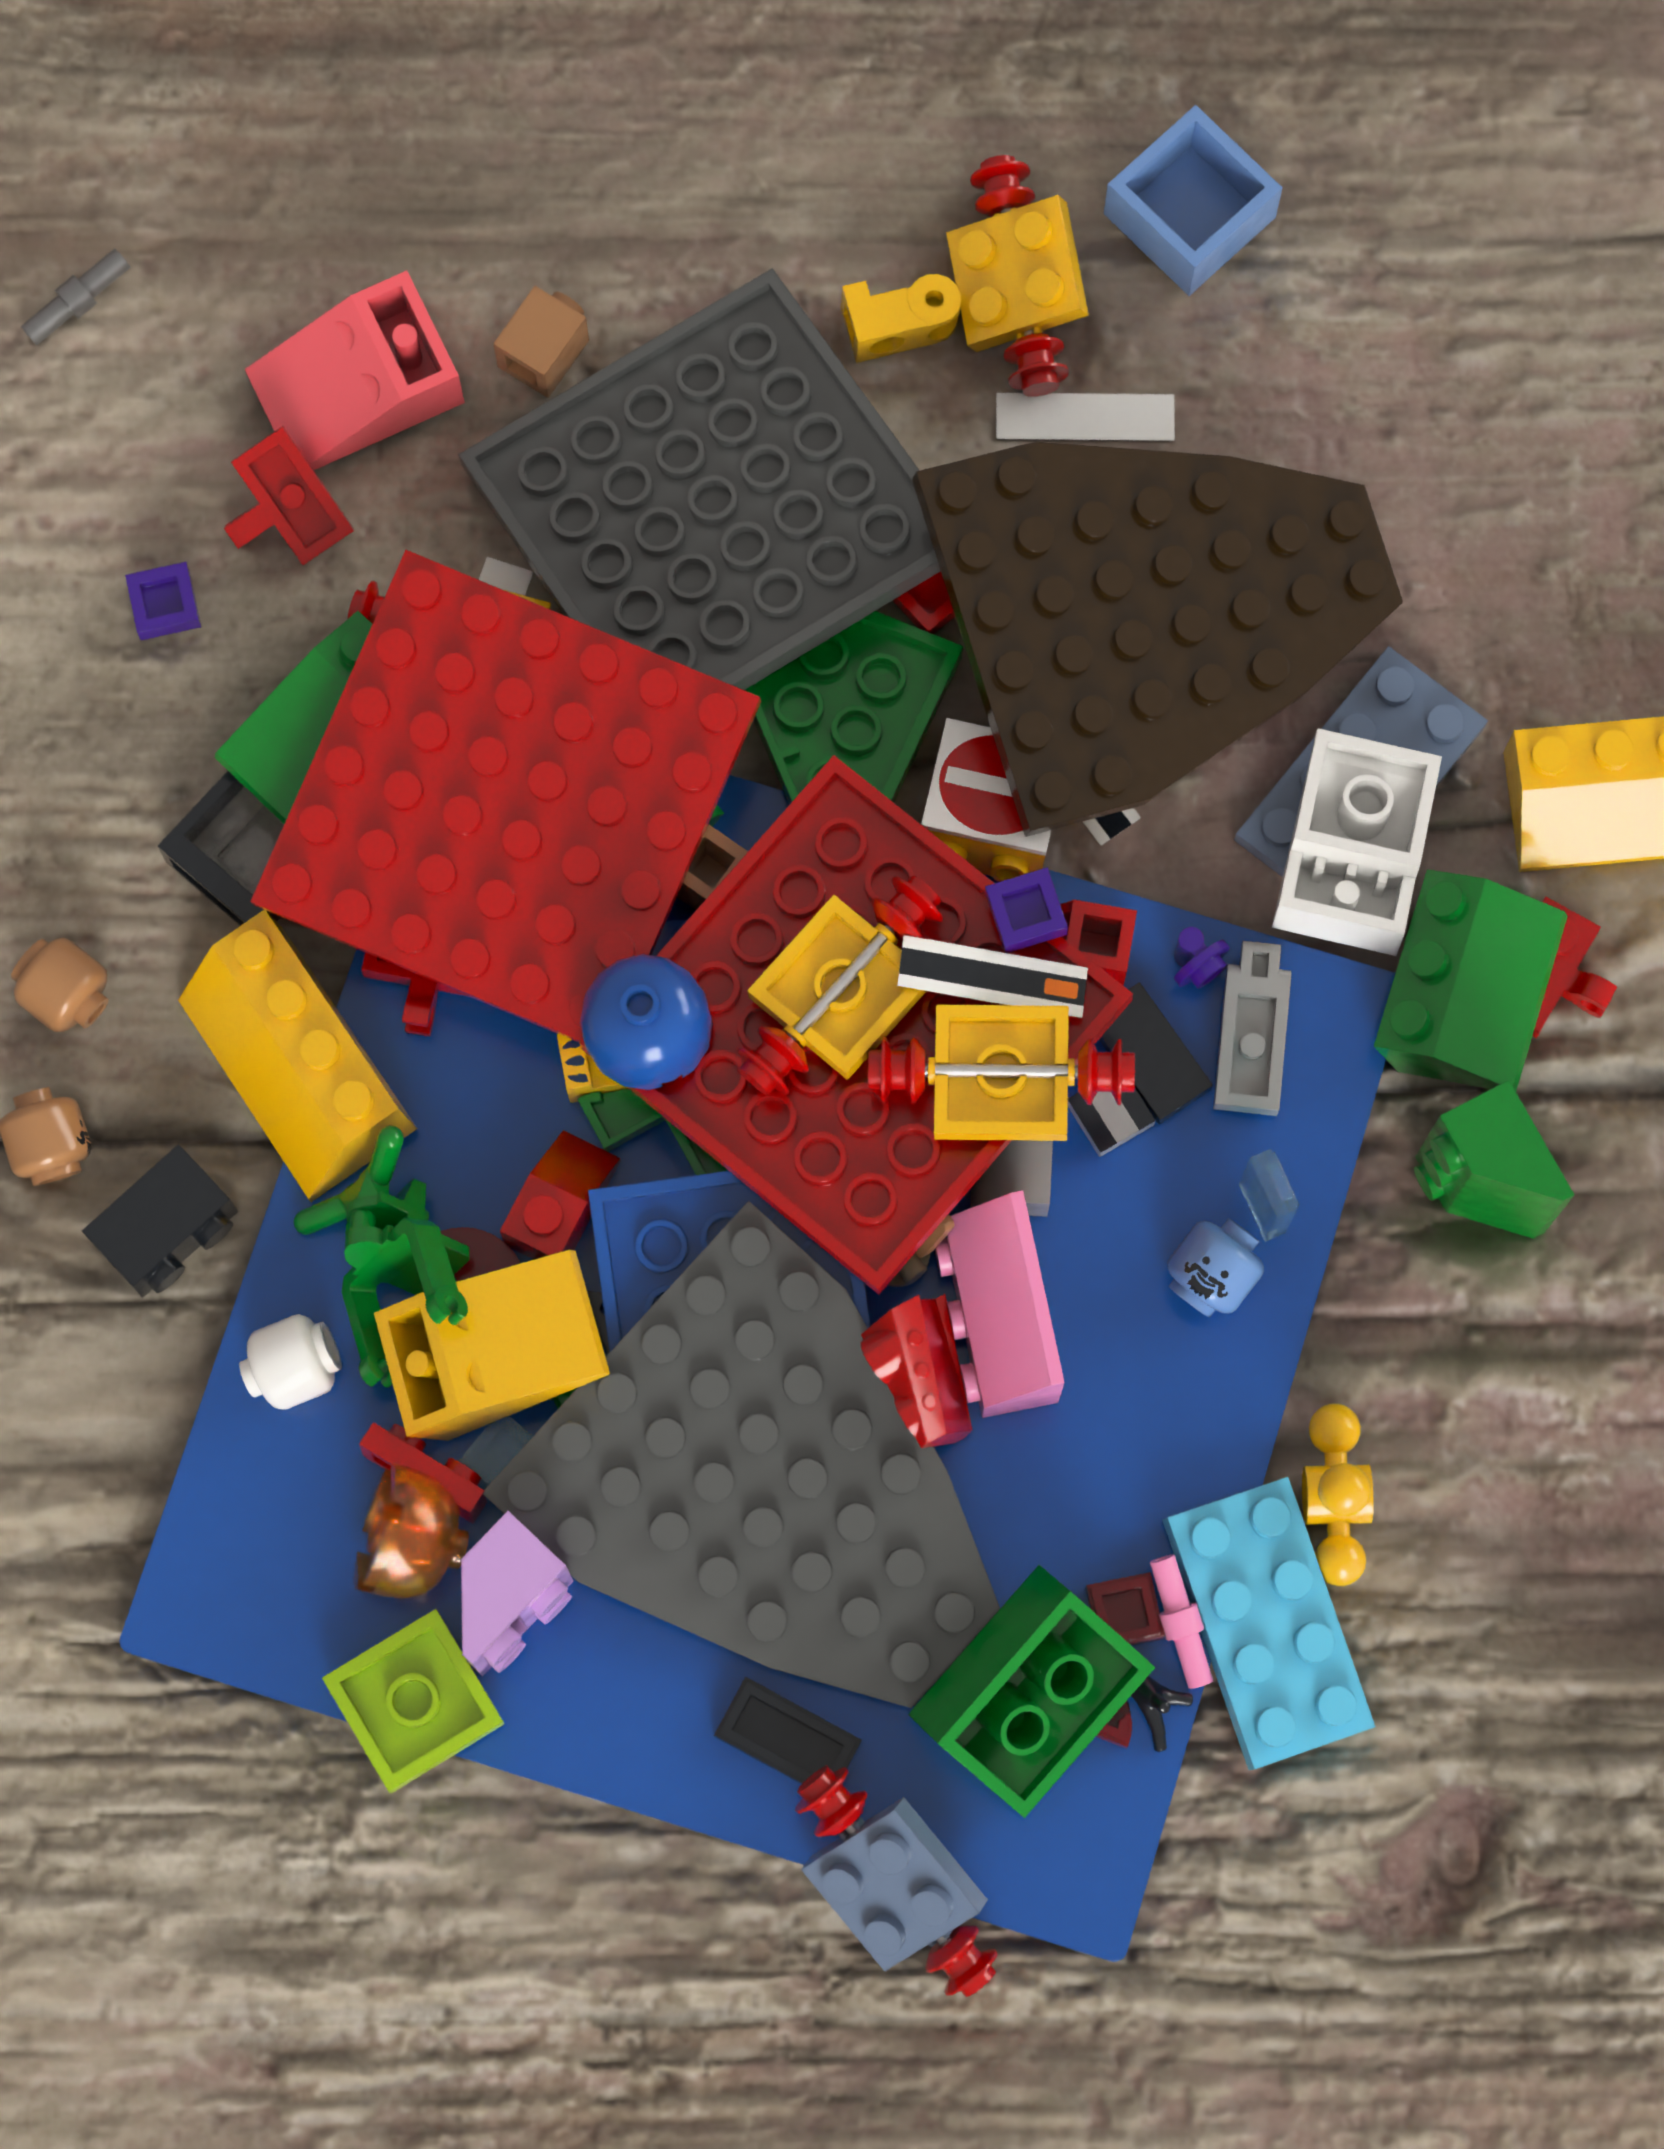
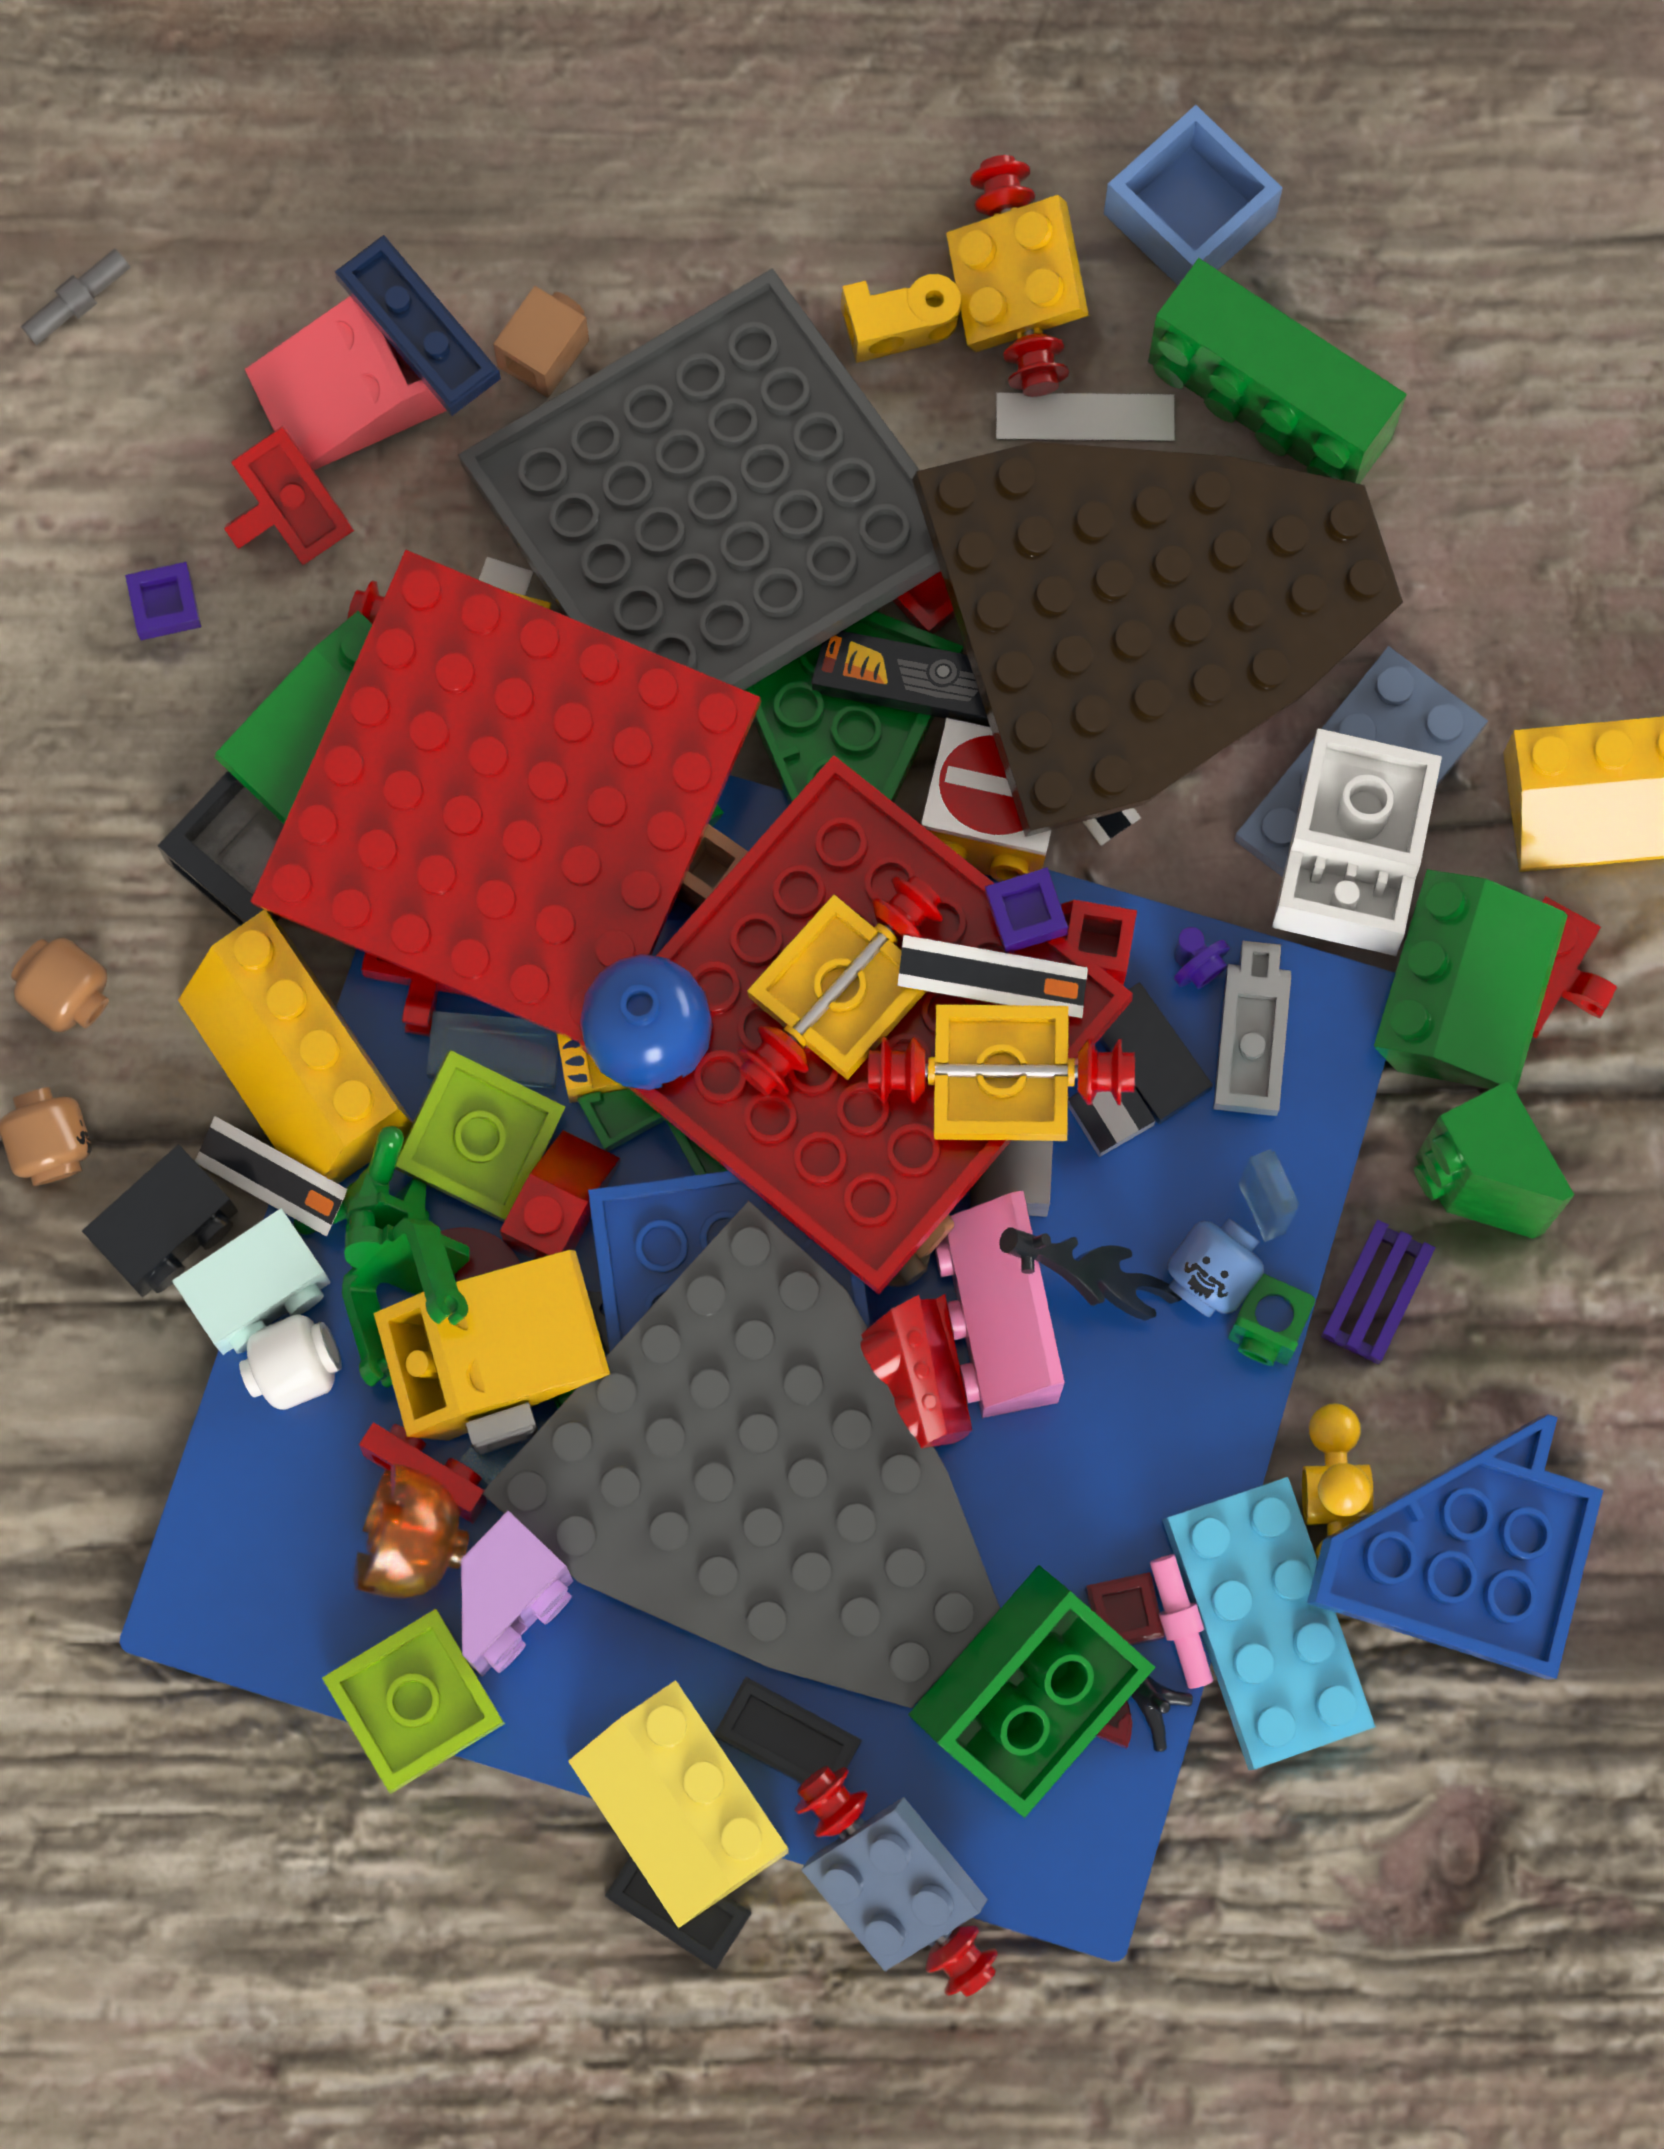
none -> light aqua brick [172,1208,331,1355]
none -> sticker [195,1116,348,1236]
none -> dark blue tile [335,235,501,416]
none -> lime plate [395,1050,565,1222]
none -> clear light blue tile [426,1011,559,1089]
none -> light grey tile [465,1402,538,1455]
none -> light yellow slope [568,1680,789,1928]
none -> black tile [605,1856,752,1970]
none -> tile [811,631,990,727]
none -> black piece [999,1227,1182,1321]
none -> green brick [1148,258,1407,484]
none -> green bracket [1227,1273,1315,1366]
none -> blue wing [1307,1414,1604,1679]
none -> dark purple tile [1321,1219,1436,1365]

